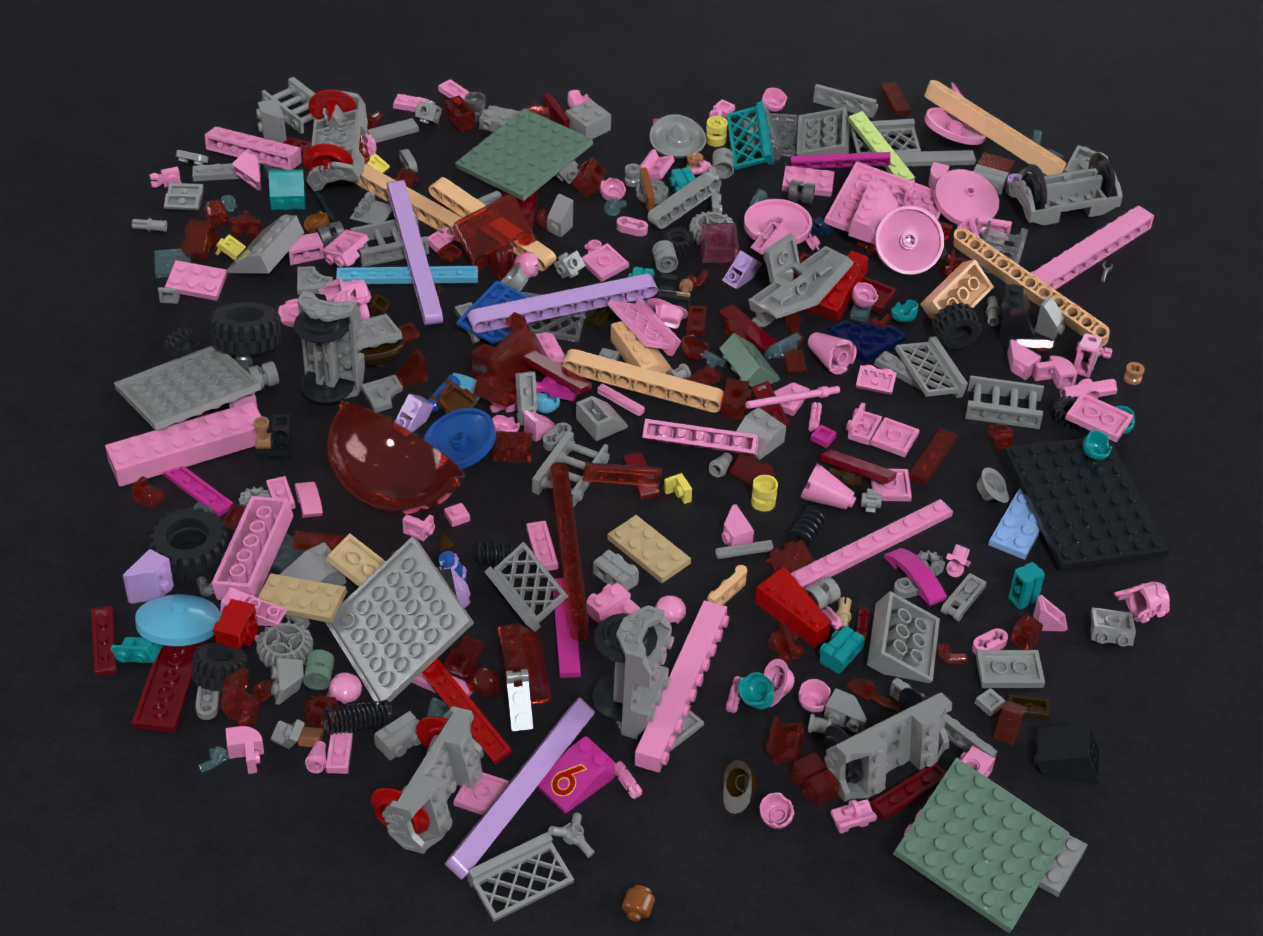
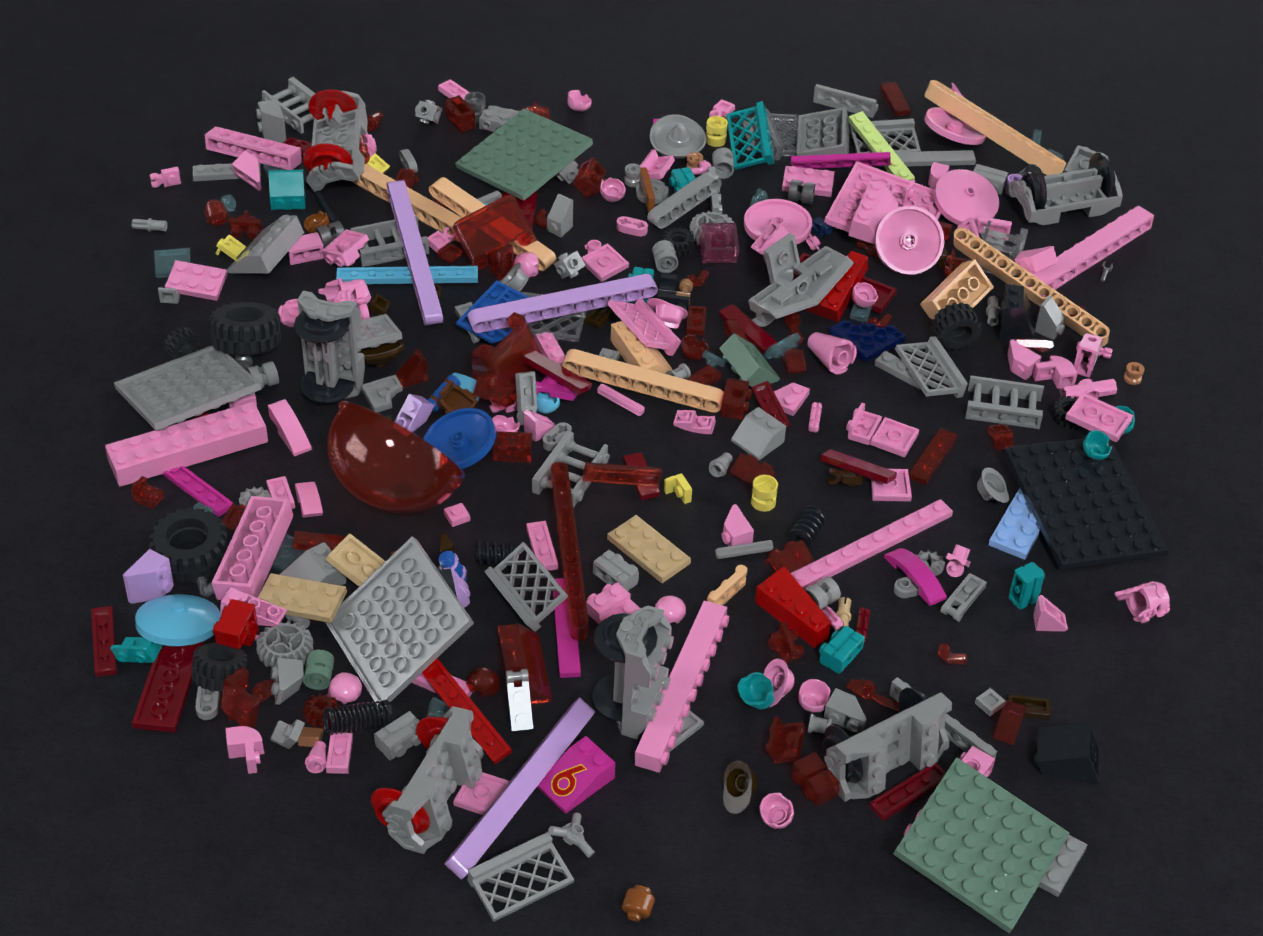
light grey slope [164,183,204,210] -> none
light grey plate [176,150,209,165] -> none
clear red brick [181,219,219,260] -> none
clear light blue plate [199,746,229,773] -> none
black hips [253,414,292,461] -> none
light grey tile [297,266,333,295] -> none
light grey hinge [350,192,393,224] -> none
light grey tile [367,118,419,143] -> none
bright pink plate [393,94,429,112] -> none
clear red plate [398,322,420,343] -> none
bright pink bracket [403,515,435,541] -> none
clear red brick [443,636,485,679] -> none
dark red tile [544,93,570,128] -> none
light grey brick [566,99,611,139] -> none
light grey slope [576,396,628,441] -> none
clear light blue plate [604,199,627,216] -> none
bright pink axle [615,761,642,799] -> none
bright pink brick [642,419,760,456] -> none
lavender slope [723,251,762,289] -> none
bright pink axle [726,676,744,713] -> none
bright pink bar [746,386,840,409] -> none
bright pink hair [762,88,787,112] -> none
bright pink cone [800,464,856,510] -> none
dark pink plate [810,425,837,448] -> none
bright pink hips [831,799,877,833] -> none
bright pink bracket [856,365,897,395] -> none
light grey gear [861,489,882,513] -> none
light grey slope [867,591,940,683] -> none
teal hair [891,300,918,323] -> none
bright pink beam [972,628,1008,655] -> none
light grey plate [976,650,1045,688] -> none
clear red bracket [977,152,1014,176] -> none
clear red brick [1011,614,1043,650] -> none
light grey plate [1090,607,1136,647] -> none
none -> bright pink slope [268,399,312,456]
none -> bright pink slope [673,410,716,434]
none -> bright pink slope [1015,246,1058,273]

